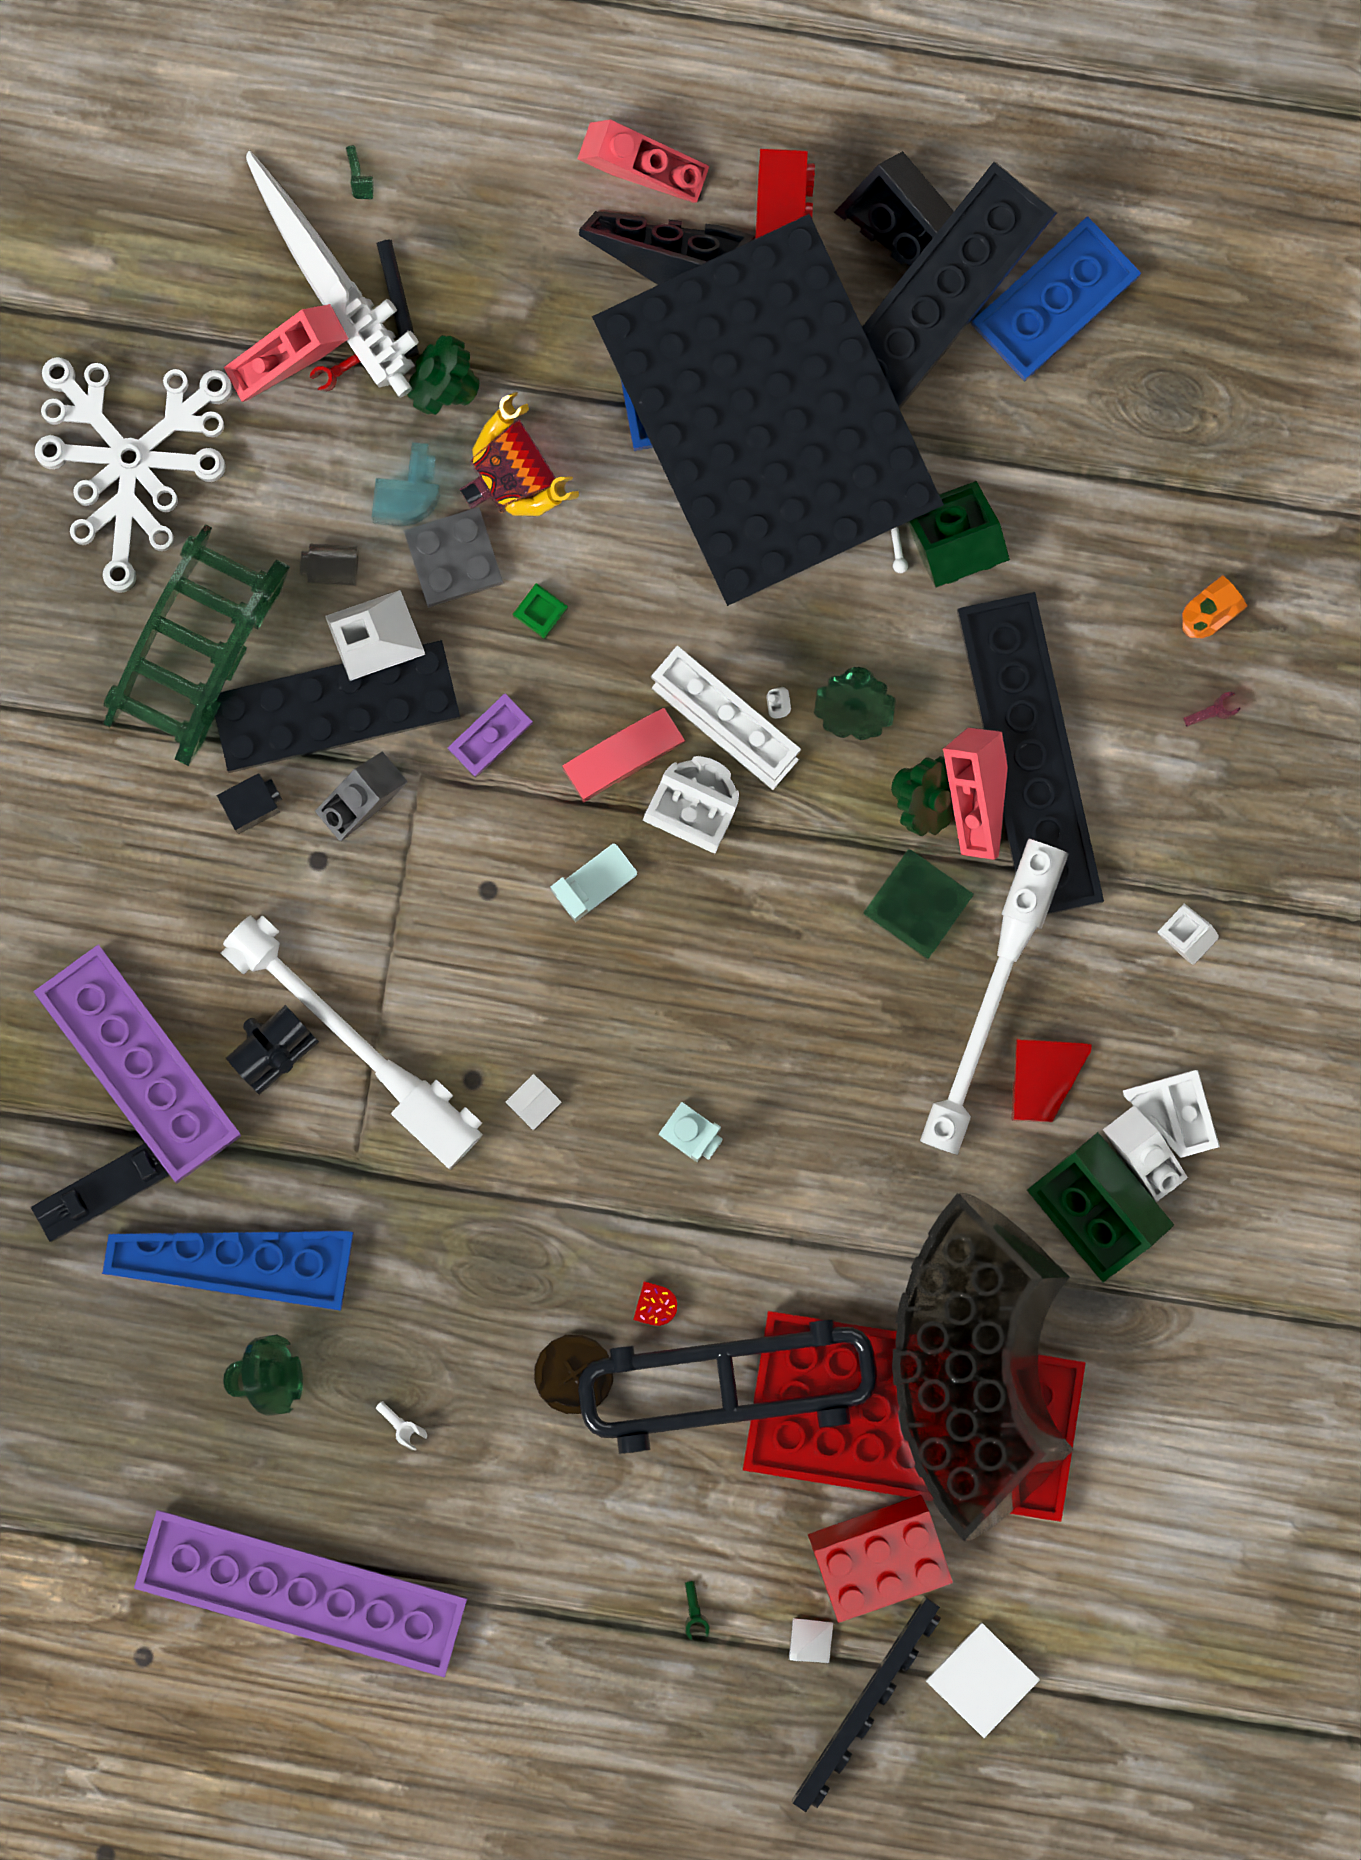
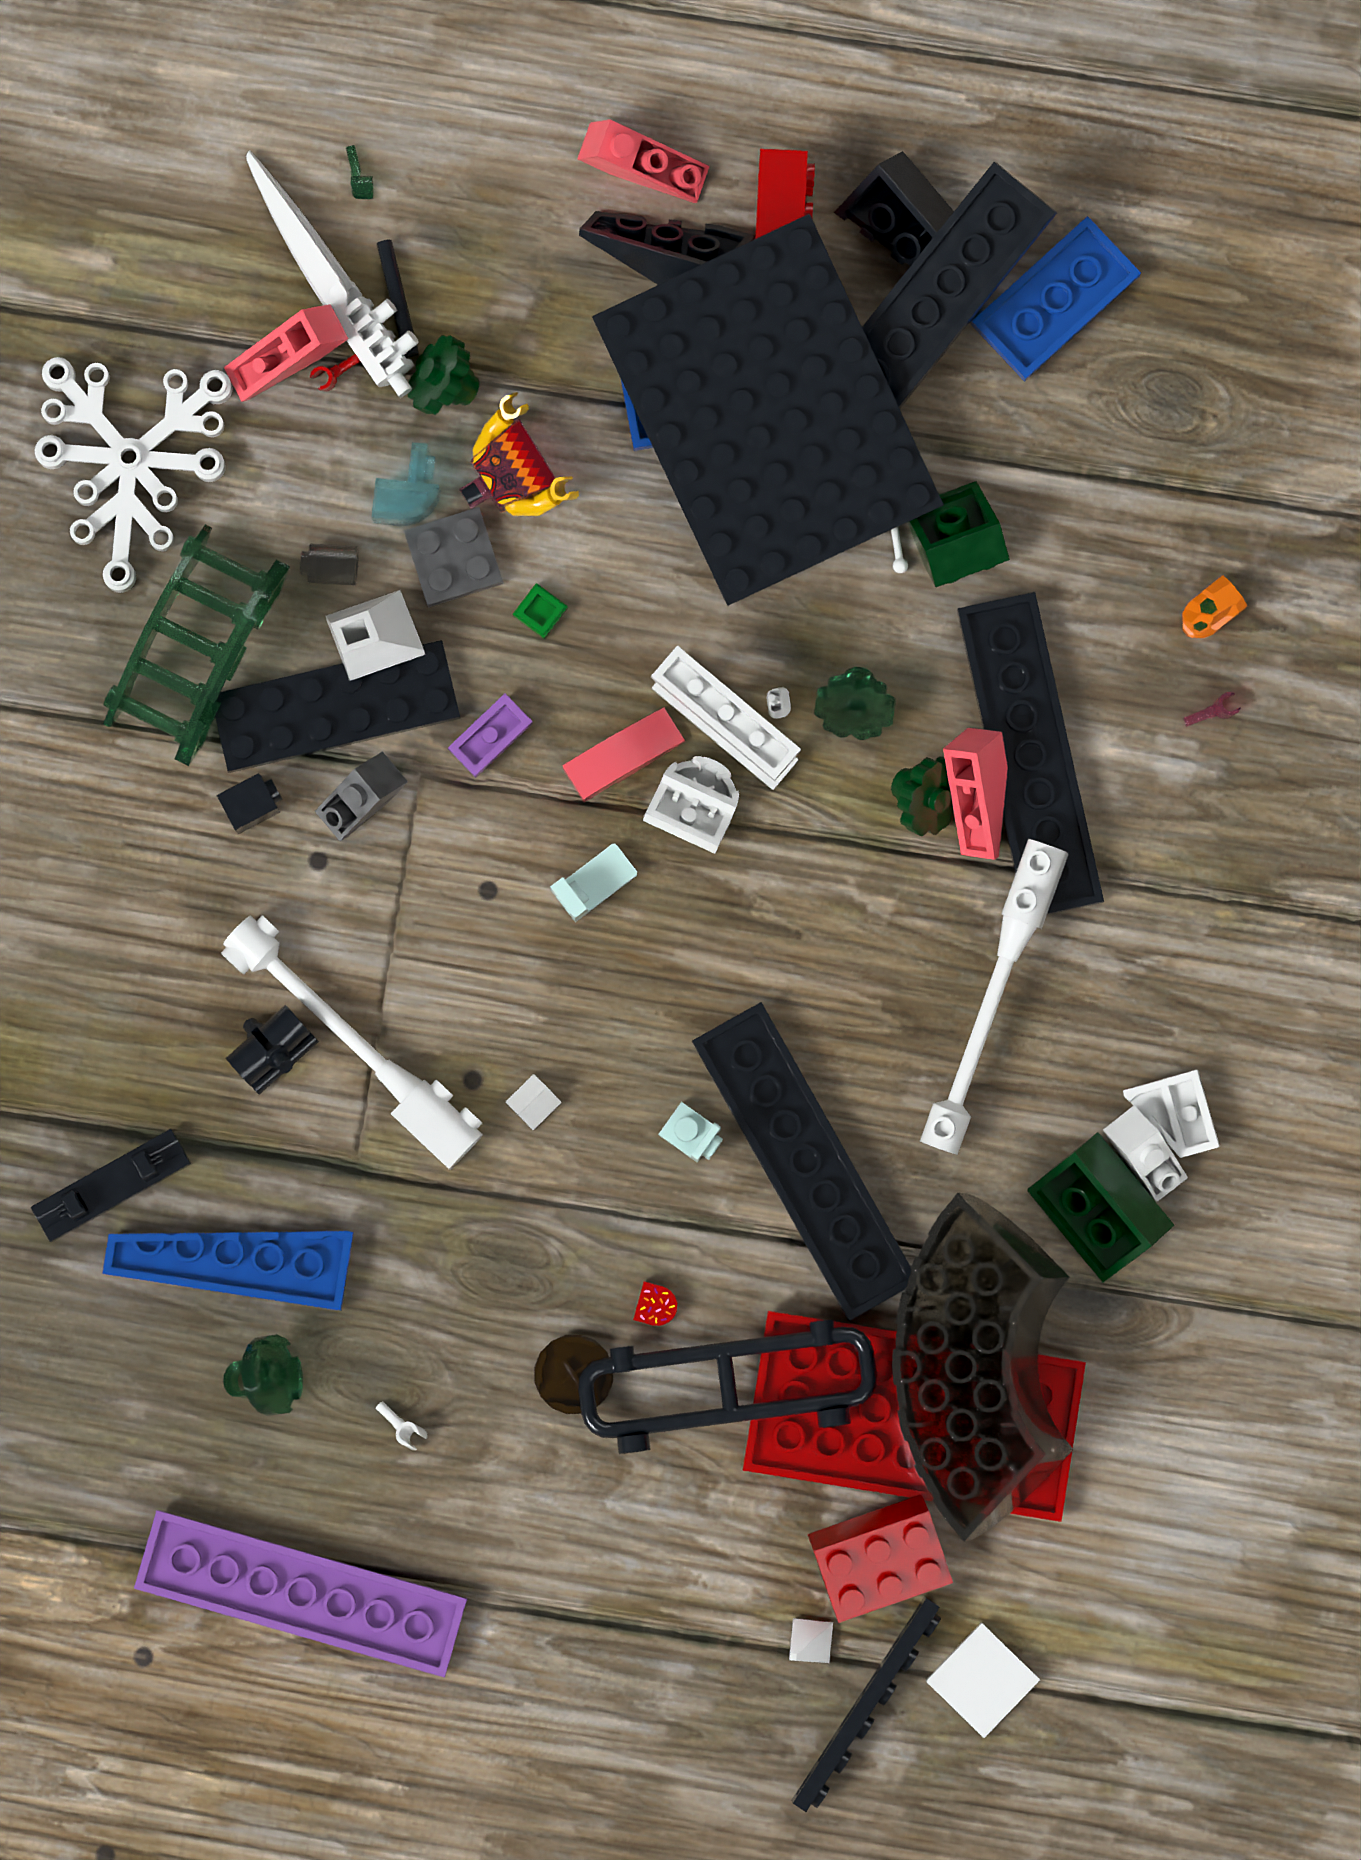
medium lavender plate [33,944,241,1184] -> none
dark green hand [685,1581,710,1640] -> none
clear green plate [862,849,974,960] -> none
red slope [1012,1039,1092,1123] -> none
white slope [1158,903,1219,965] -> none
none -> black plate [692,1002,919,1321]

